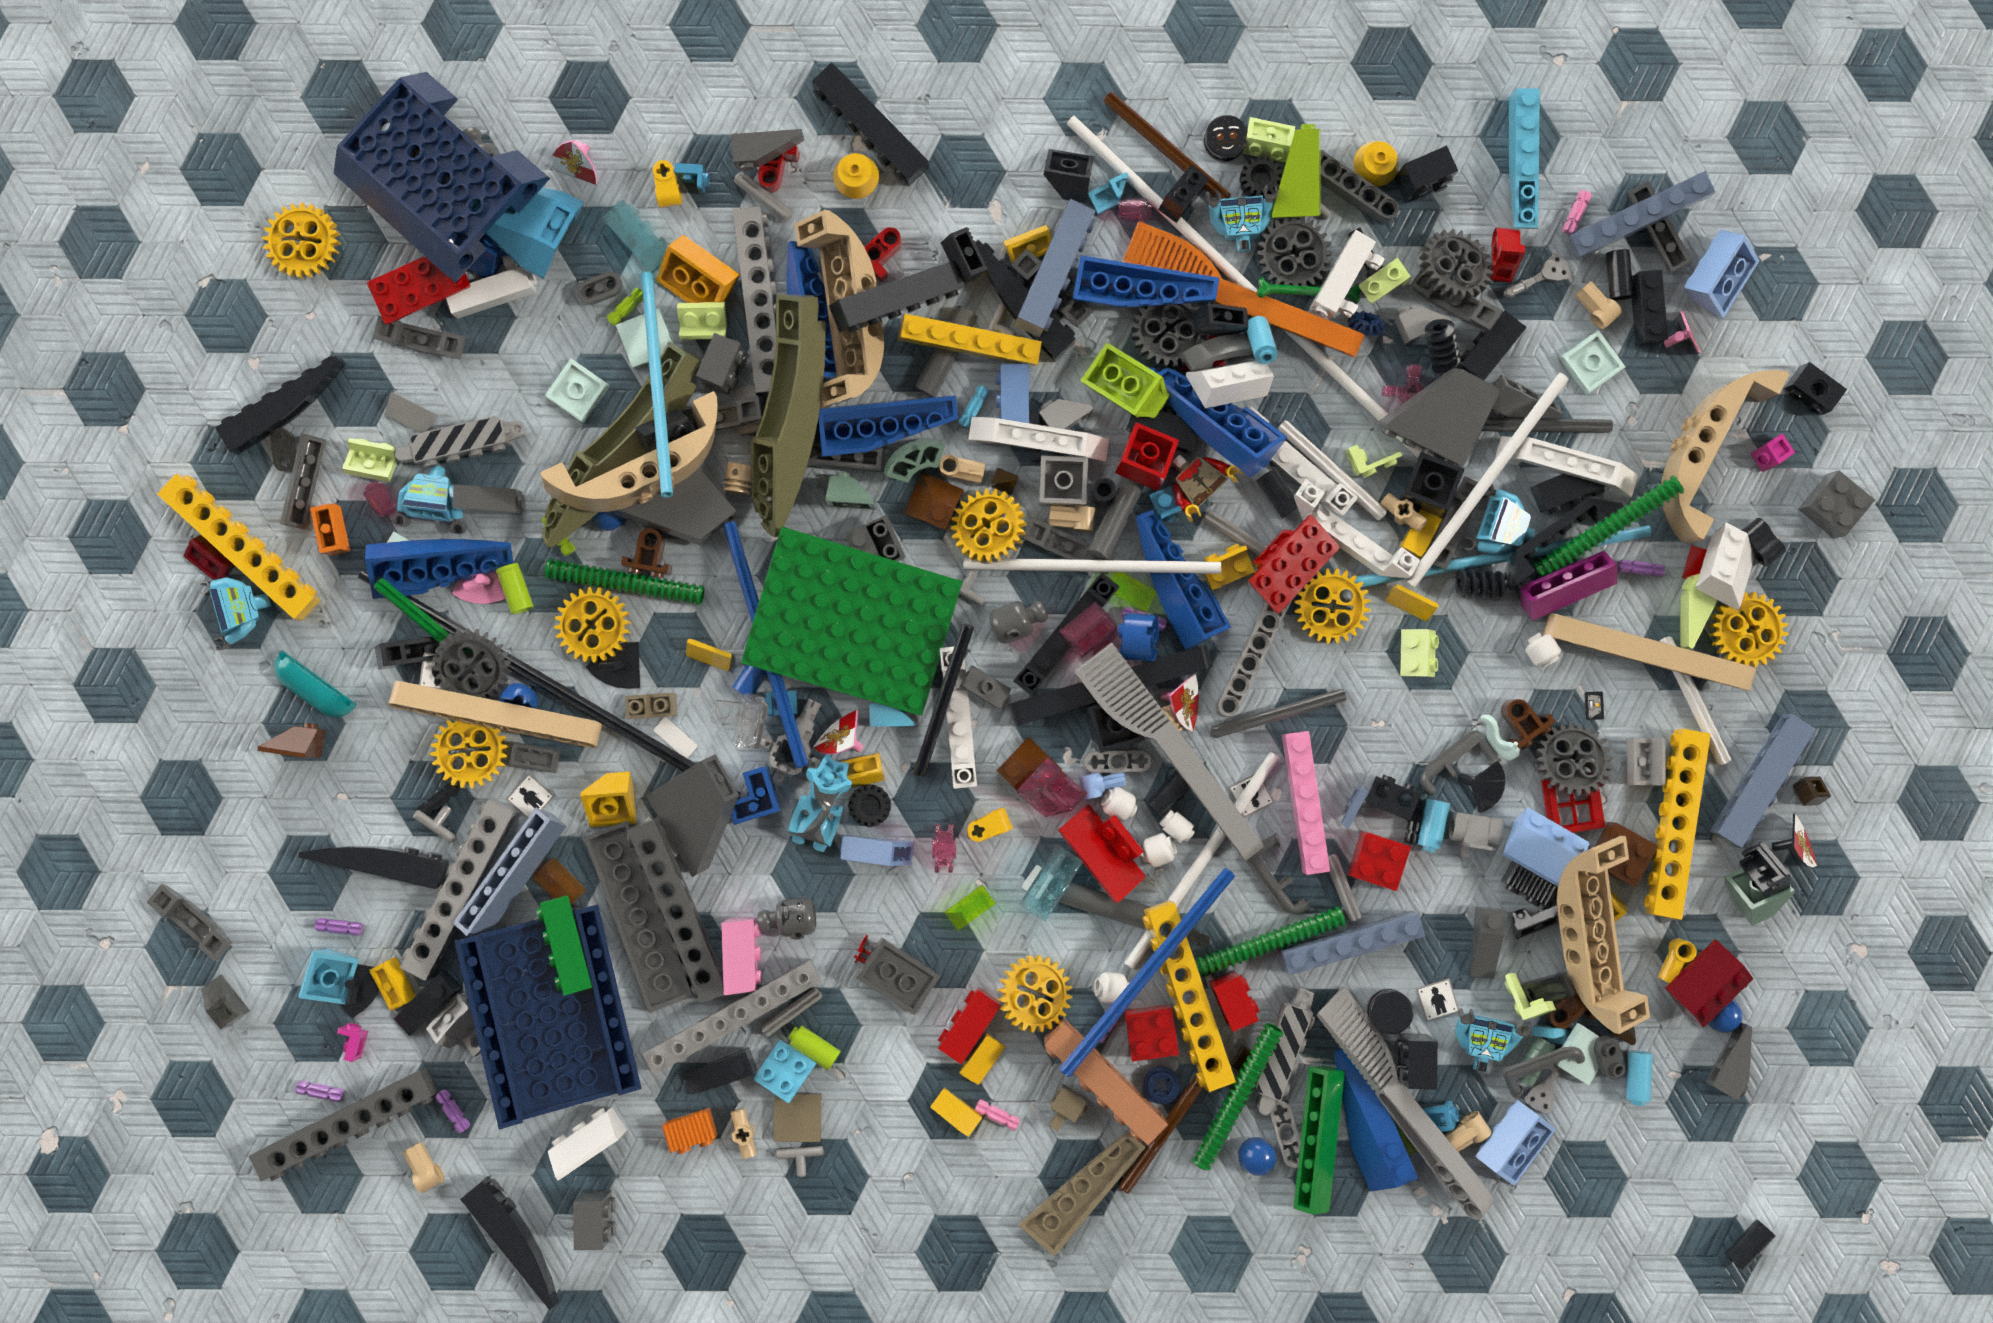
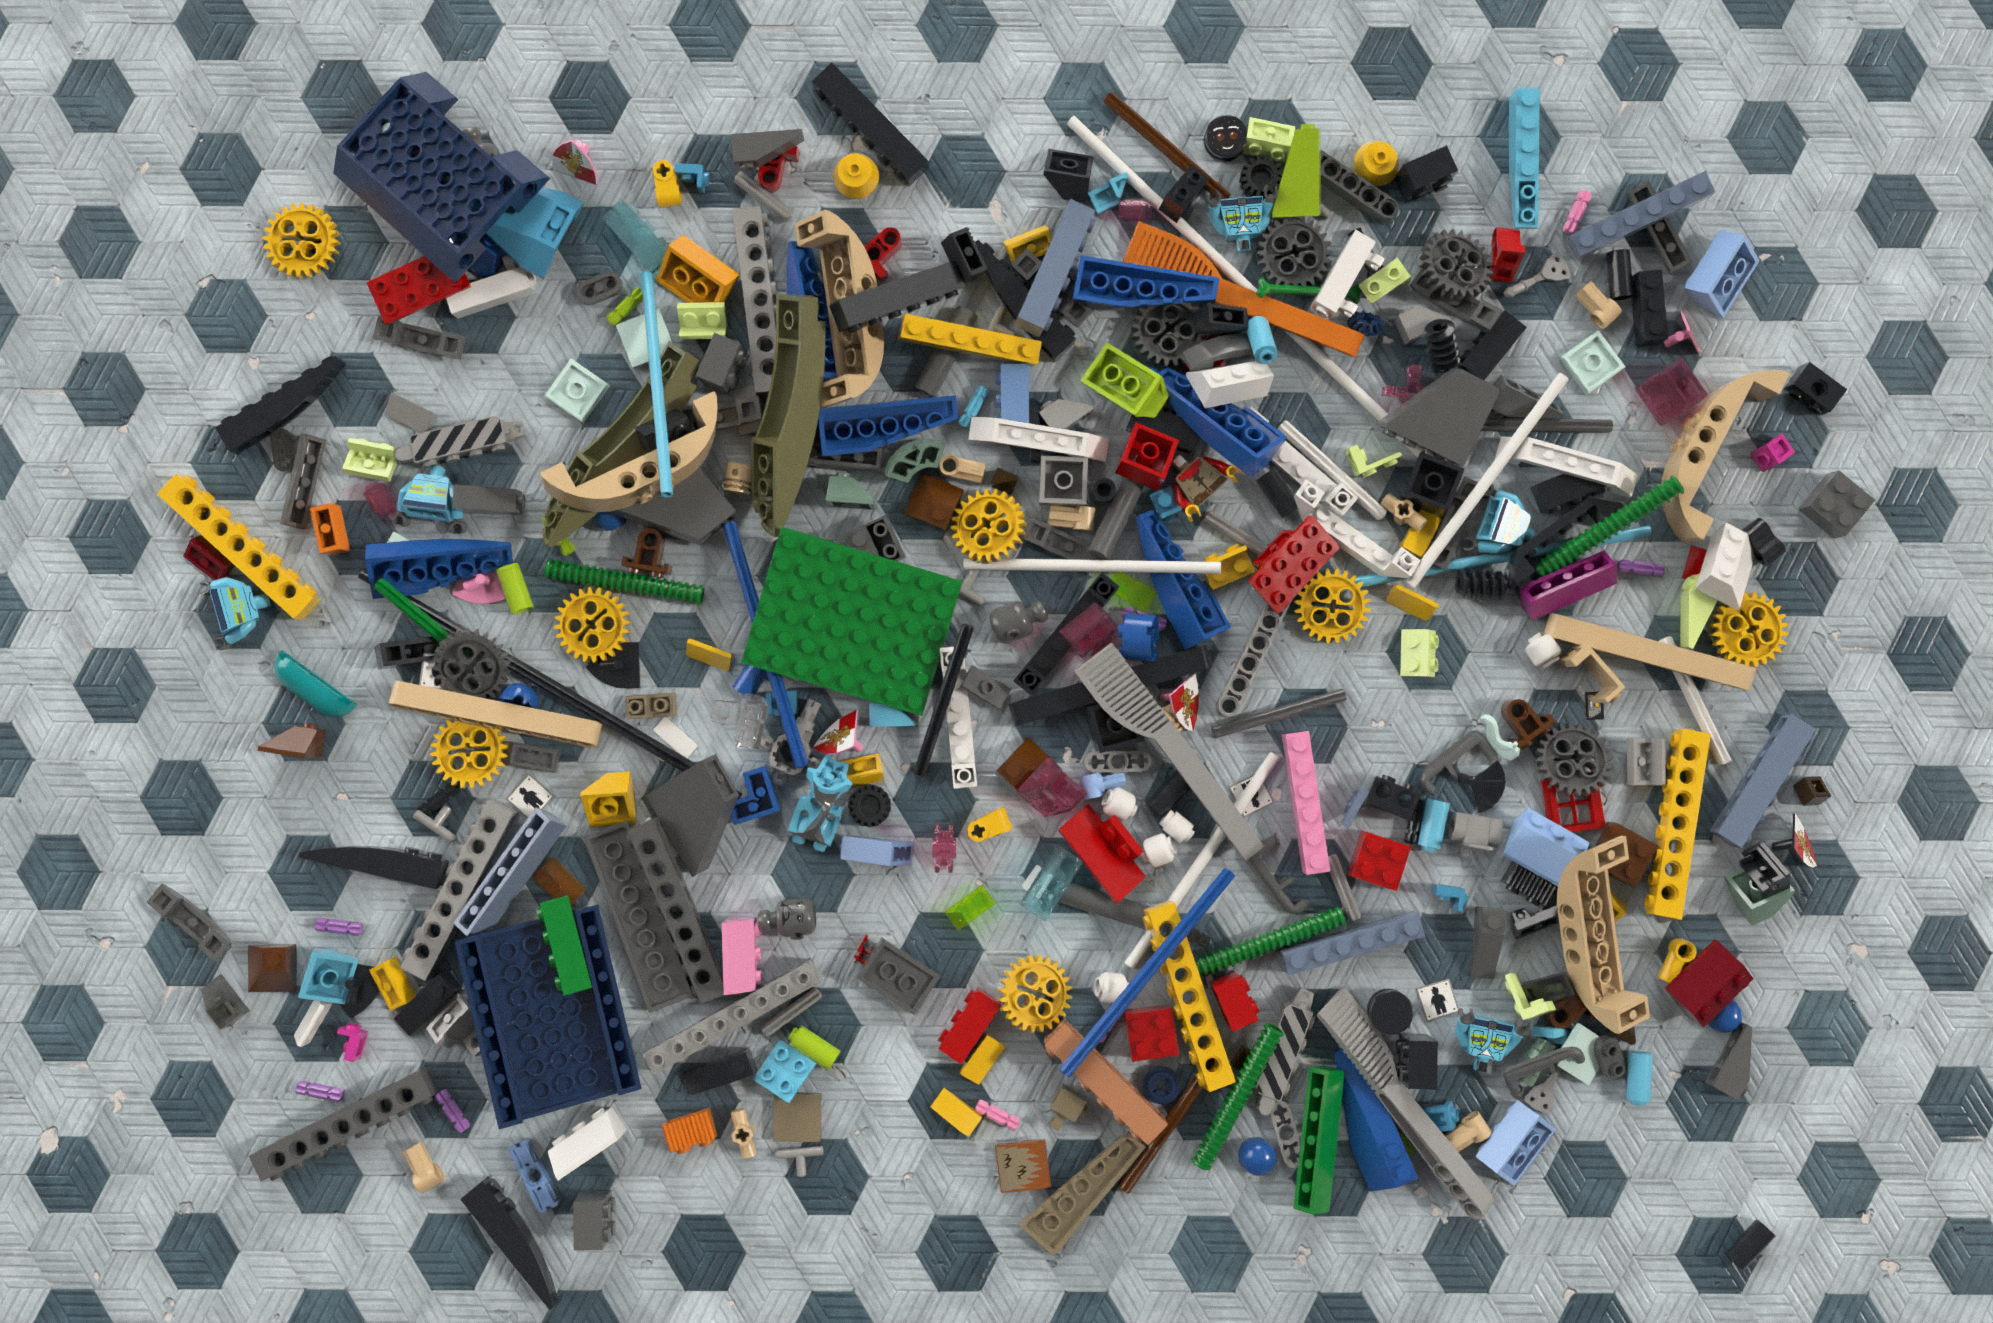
none -> reddish brown slope [248,944,297,992]
none -> white slope [294,1000,332,1047]
none -> medium blue piece [509,1138,560,1213]
none -> slope [995,1139,1051,1193]
none -> dark azure bracket [1431,883,1468,912]
none -> tan panel [1556,644,1625,703]
none -> clear pink slope [1634,357,1709,426]

